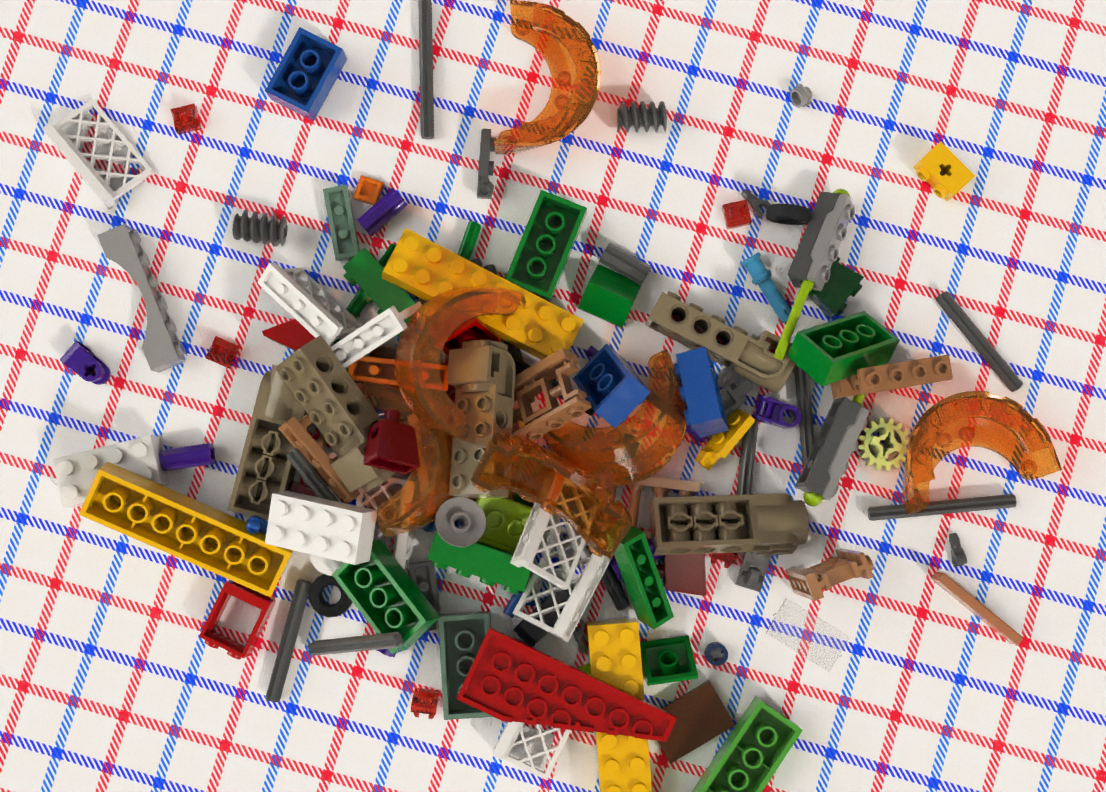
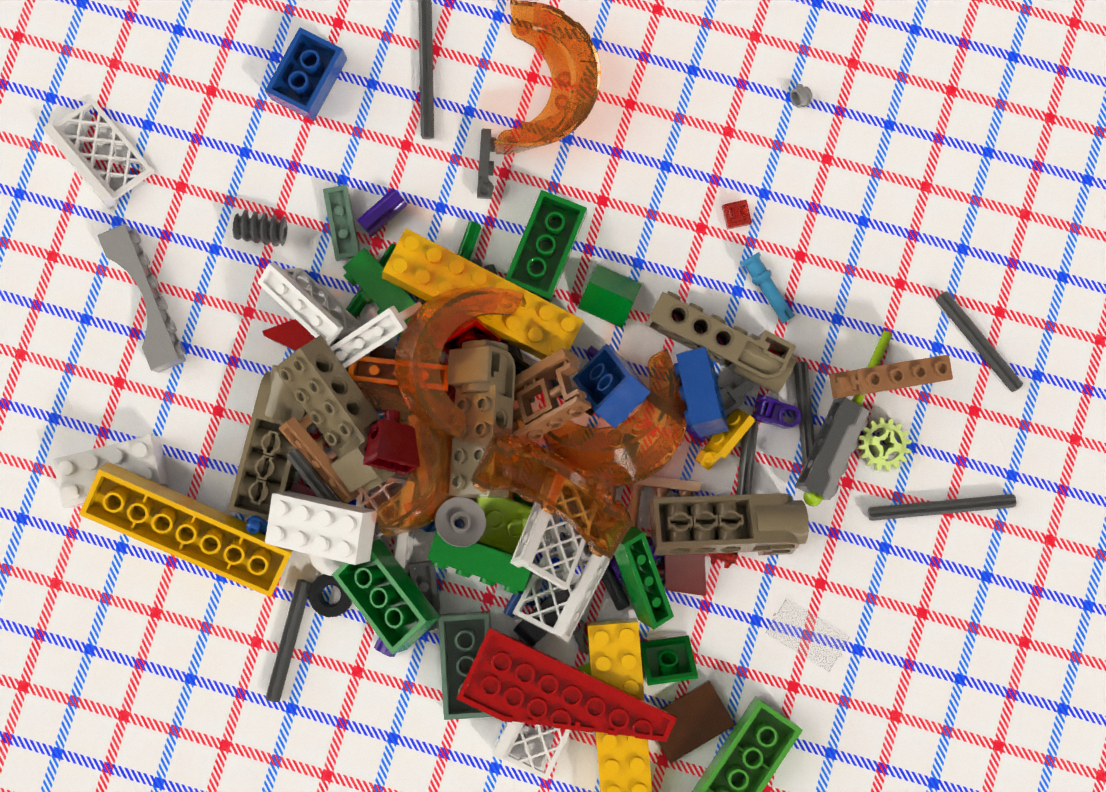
dark purple piece [60,340,111,385] -> none
dark purple axle [159,443,215,471] -> none
clear red tile [171,104,202,135] -> none
red window [199,580,276,660] -> none
clear red tile [206,336,240,369] -> none
dark grey axle [307,632,404,656] -> none
orange tile [353,175,385,205] -> none
clear red tile [411,688,440,719] -> none
dark grey axle [599,242,652,286] -> none
dark grey piece [617,101,667,133] -> none
dark blue bush [704,642,728,666] -> none
dark grey hinge [735,552,771,592] -> none
dark grey piece [741,189,771,218] -> none
black tyre [766,204,811,225] -> none
piece [774,189,855,360] -> none
medium nougat fence [785,548,874,601] -> none
green brick [787,311,900,387] -> none
dark green hips [806,257,864,319] -> none
clear orange windscreen [903,391,1062,515] -> none
yellow brick [913,141,975,201] -> none
nougat tile [931,572,1023,645] -> none
dark grey piece [949,533,967,567] -> none

